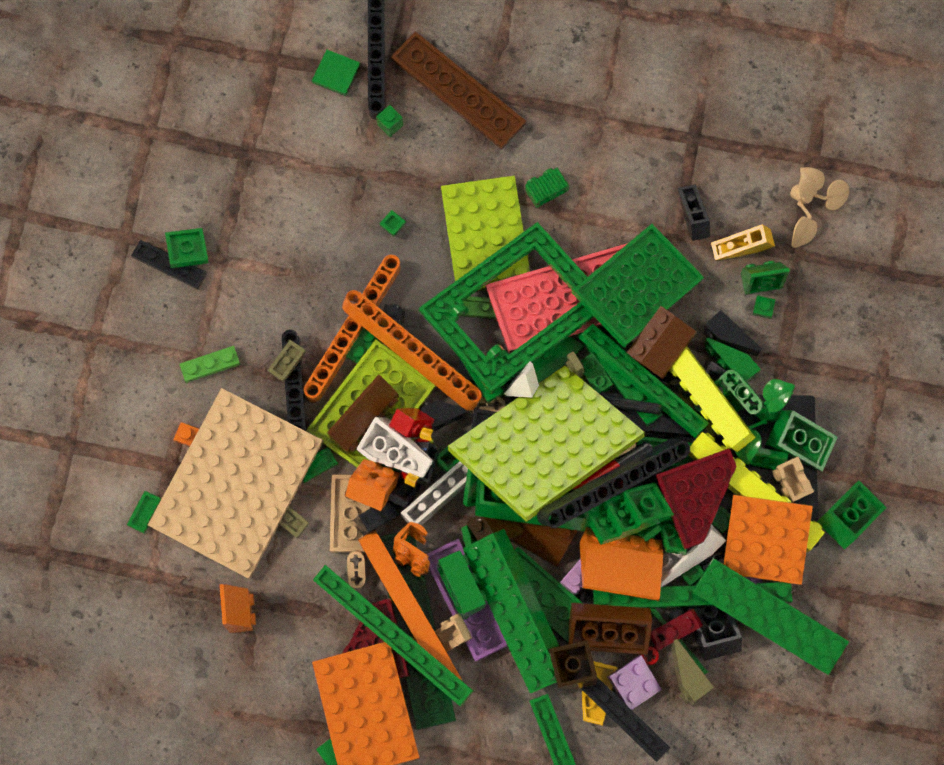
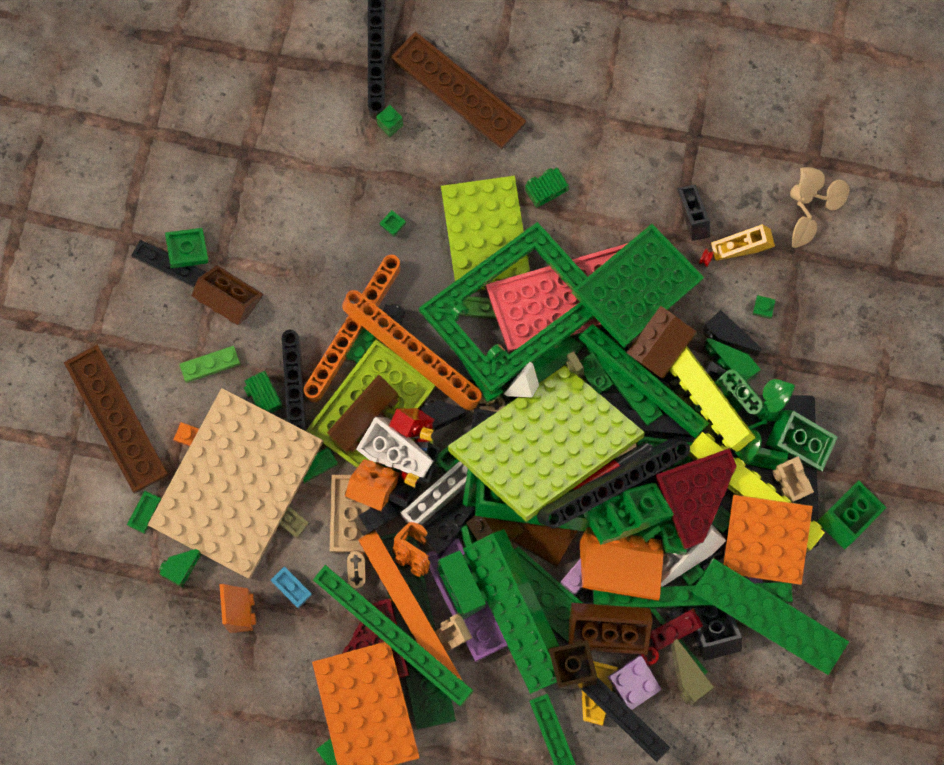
olive plate [267,340,306,383] -> none
green tile [312,49,361,96] -> none
black axle [601,395,662,415] -> none
green slope [741,261,790,295] -> none
none -> reddish brown plate [63,344,168,494]
none -> green slope [159,549,202,588]
none -> reddish brown slope [191,265,263,325]
none -> green brick [243,371,283,413]
none -> dark azure plate [270,566,312,608]
none -> black wing [422,495,476,558]
none -> red bush [699,248,715,267]

